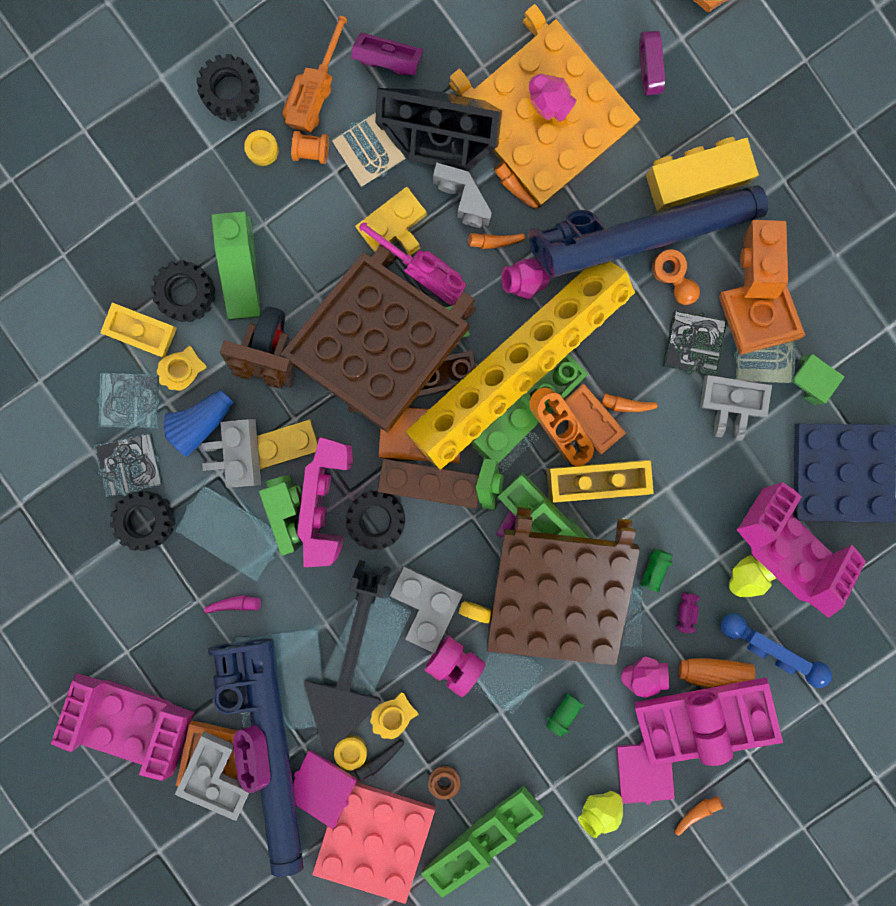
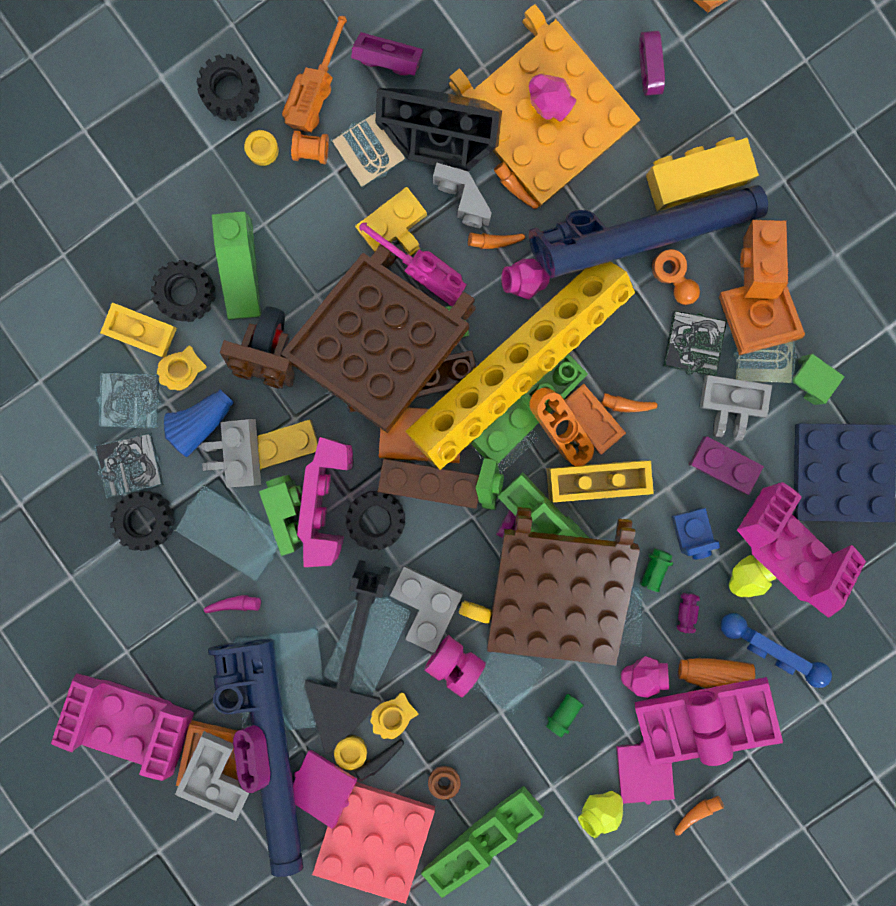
none -> blue bracket [672,507,720,559]
none -> magenta plate [689,436,764,495]

